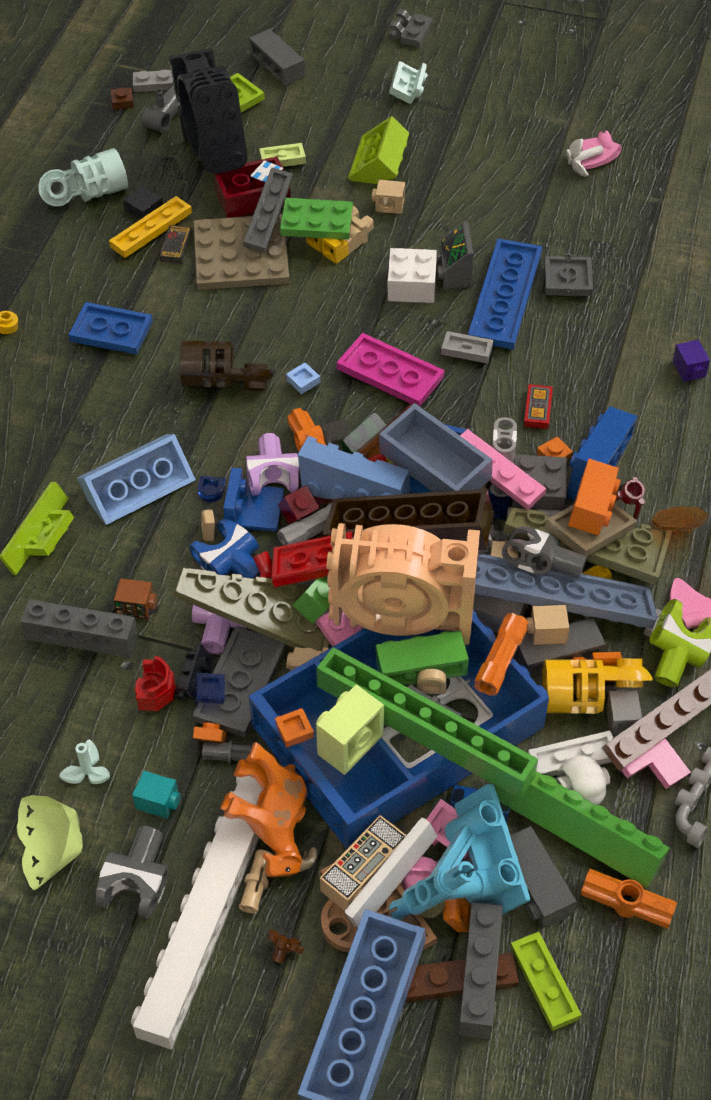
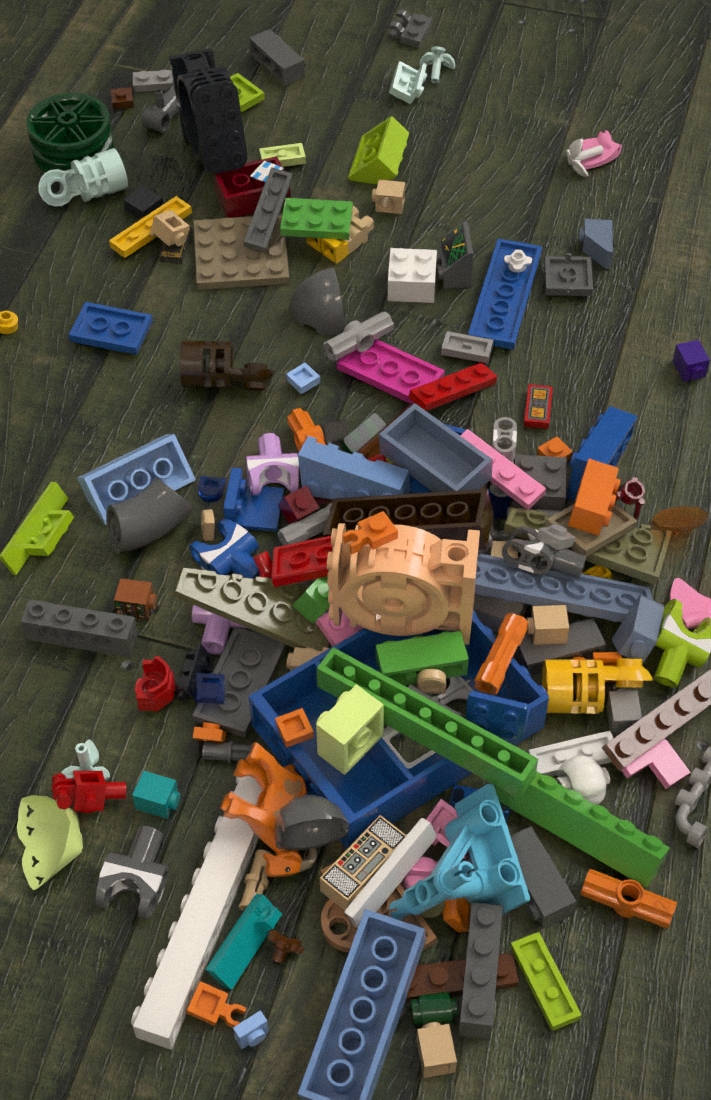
none -> dark green wheel [26,93,114,172]
none -> red piece [51,771,126,813]
none -> dark grey brick [106,478,195,554]
none -> tan brick [149,210,189,246]
none -> orange plate [186,981,247,1028]
none -> teal hinge [205,894,282,990]
none -> light blue plate [233,1010,269,1049]
none -> dark grey cylinder [275,794,349,850]
none -> dark grey brick [289,267,345,335]
none -> light grey piece [323,311,394,361]
none -> orange plate [342,511,398,554]
none -> red plate [408,363,498,411]
none -> dark green brick [411,991,458,1026]
none -> tan brick [416,1022,457,1078]
none -> light aqua plant [420,46,455,83]
none -> blue bracket [466,691,531,740]
none -> white plate [504,250,532,273]
none -> light grey plate [536,524,575,550]
none -> sand blue slope [578,219,613,269]
none -> sand blue slope [612,594,664,664]

